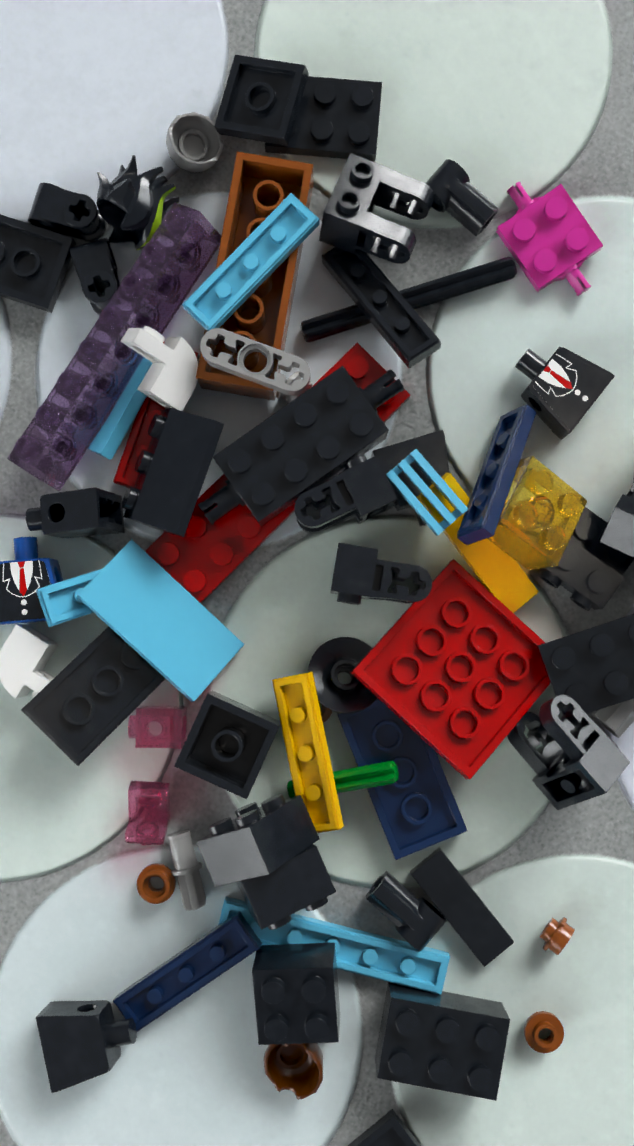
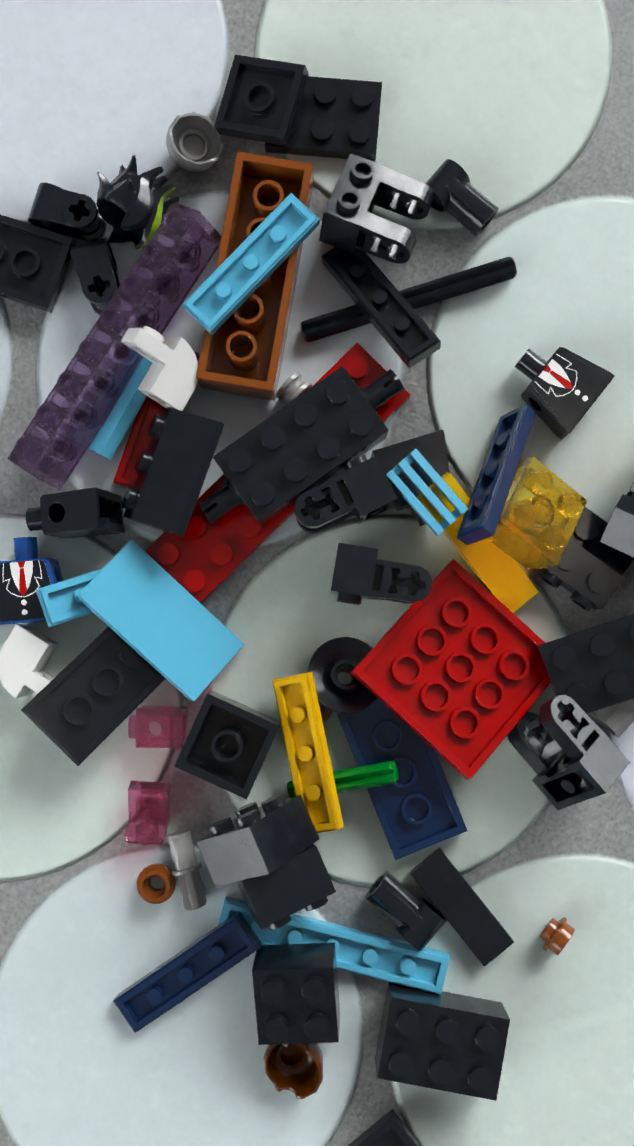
black torso [36,1000,137,1093] -> none
light grey beam [200,328,311,396] -> none
dark pink plate [496,182,603,296] -> none
dark orange plate [524,1011,564,1053] -> none

